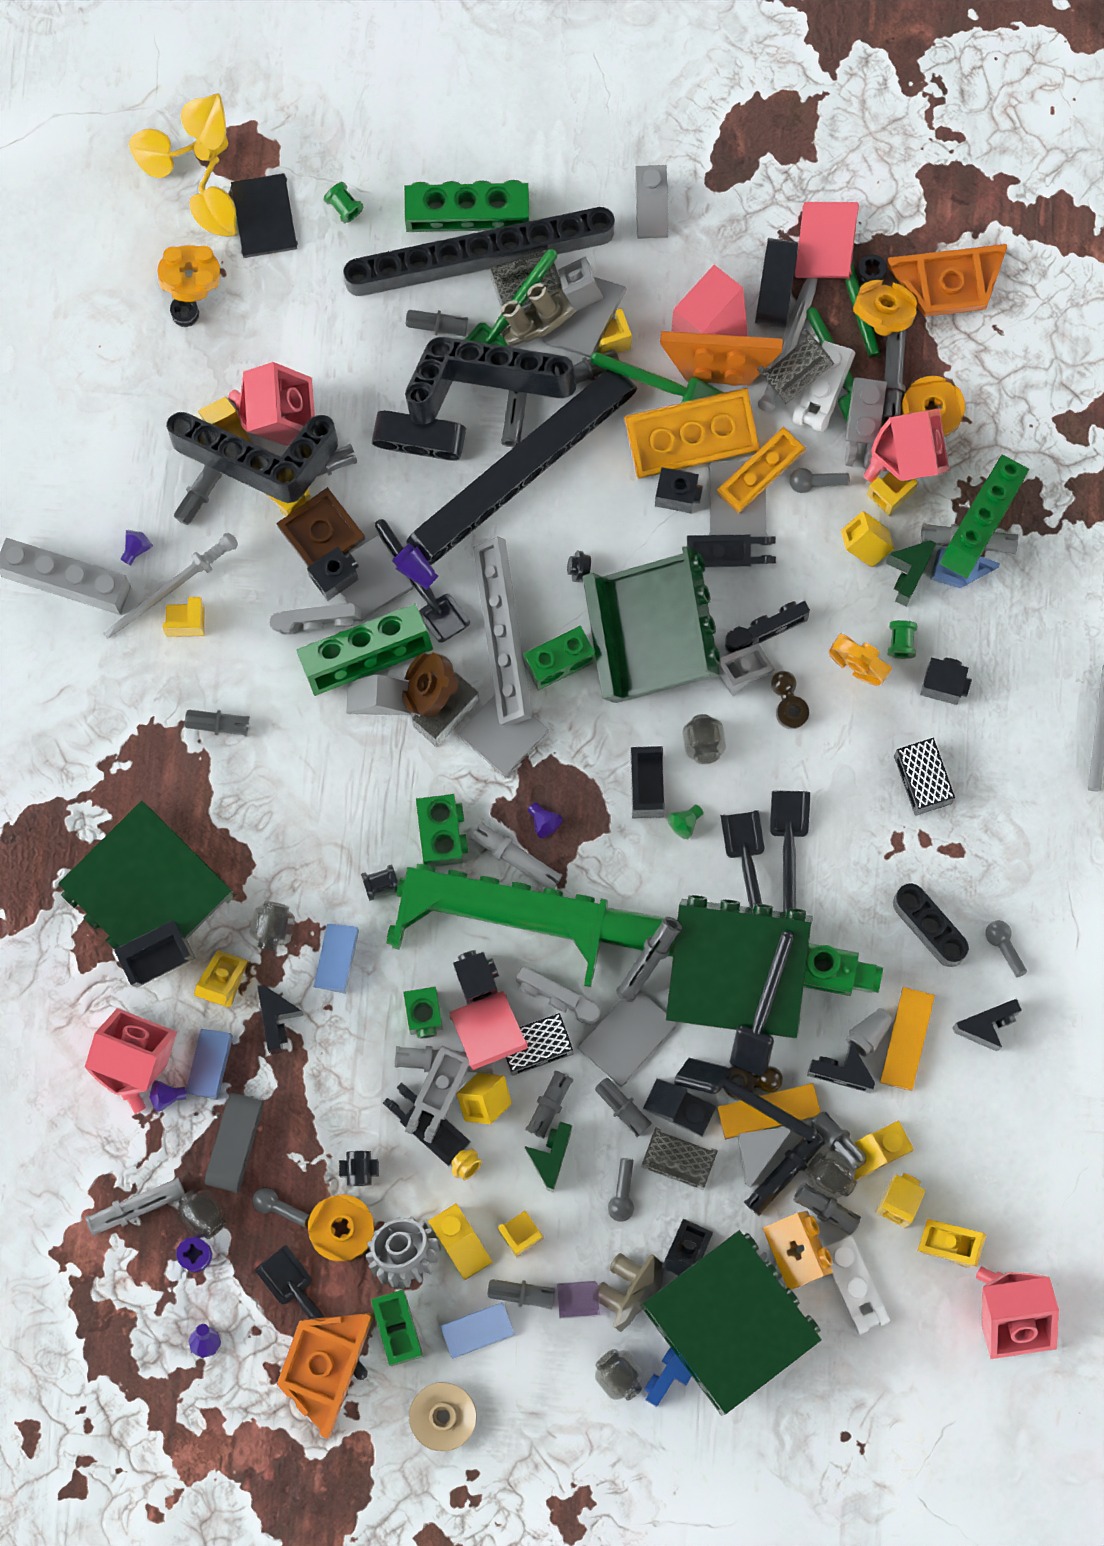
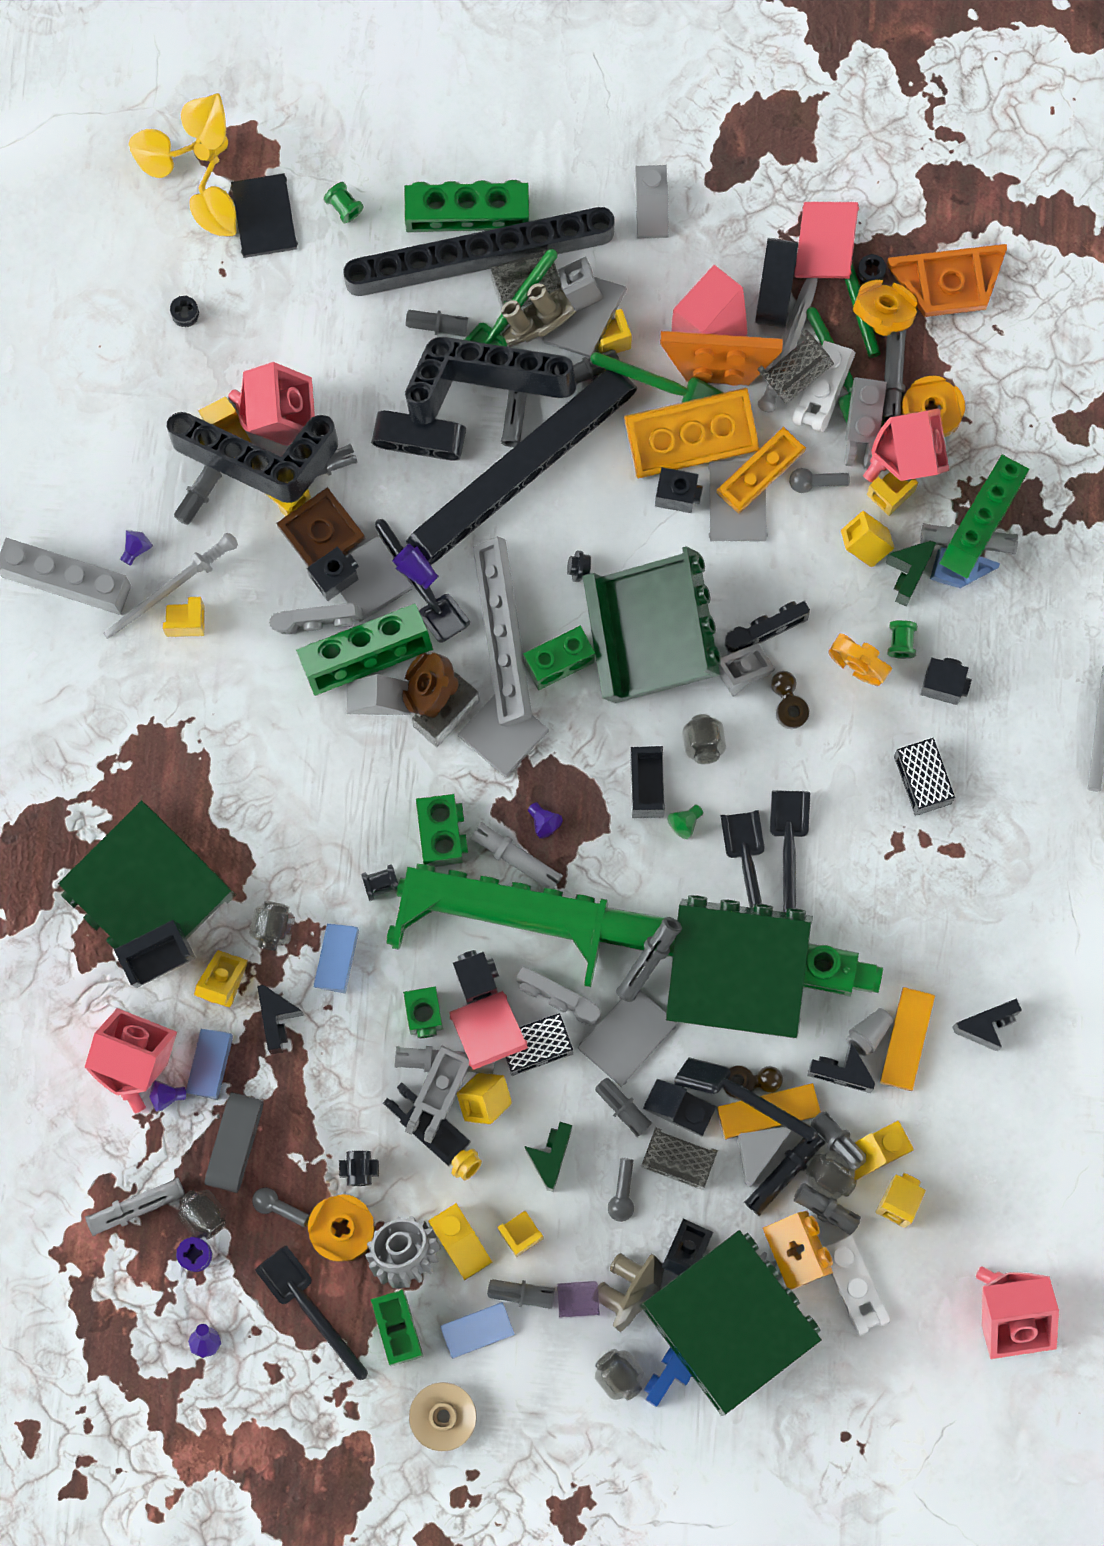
light orange plate [157,245,221,302] -> none
dark grey axle [185,709,250,737] -> none
orange wing [277,1313,374,1439] -> none
dark grey pin [525,1070,574,1139] -> none
black hinge [687,534,776,567] -> none
black piece [729,930,794,1076] -> none
black beam [893,883,969,967] -> none
yellow slope [917,1219,987,1268] -> none
dark grey bar [985,920,1027,978] -> none

